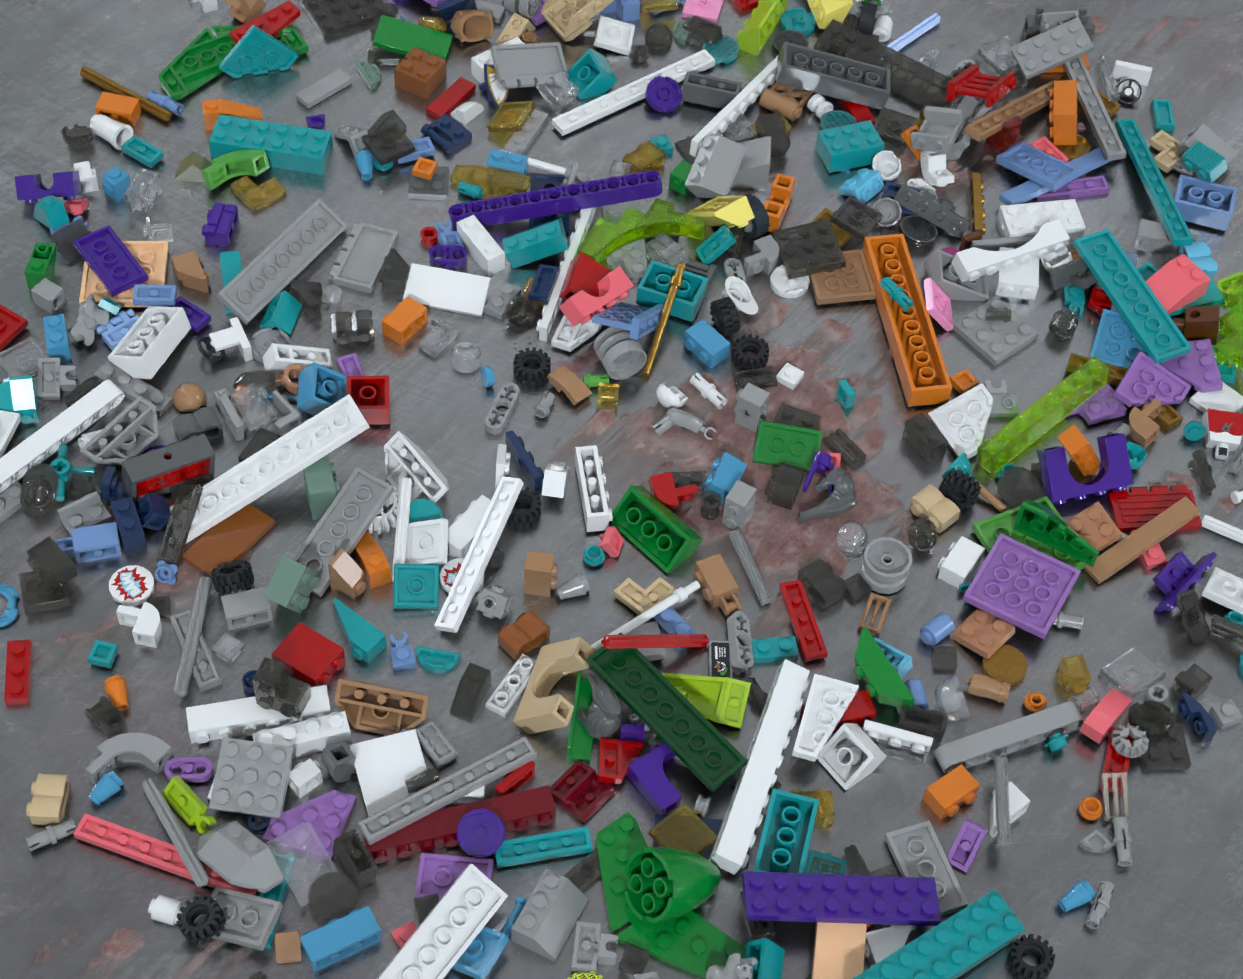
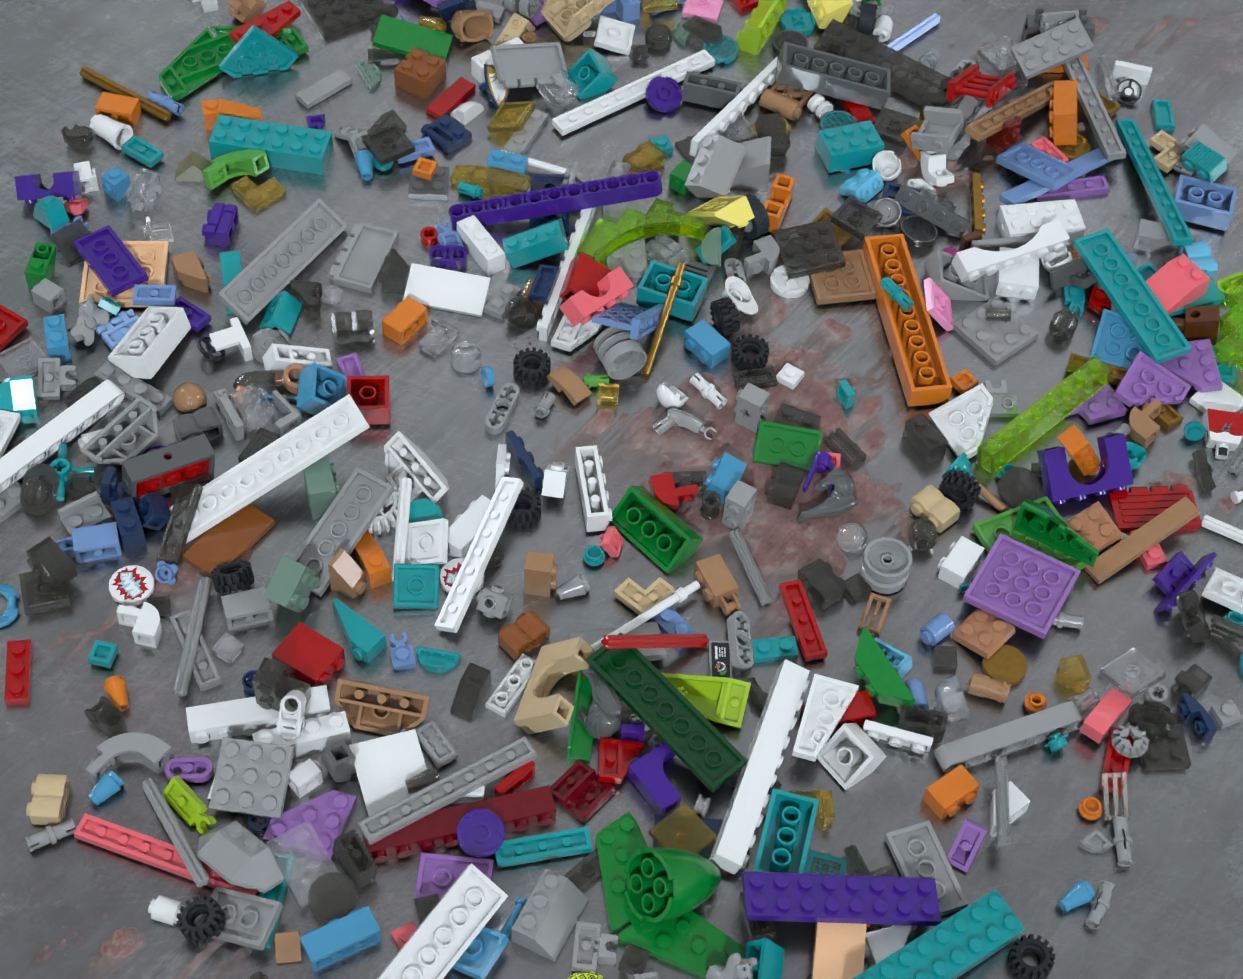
none -> white piece [276,690,306,738]
none -> sand green tile [701,227,722,267]

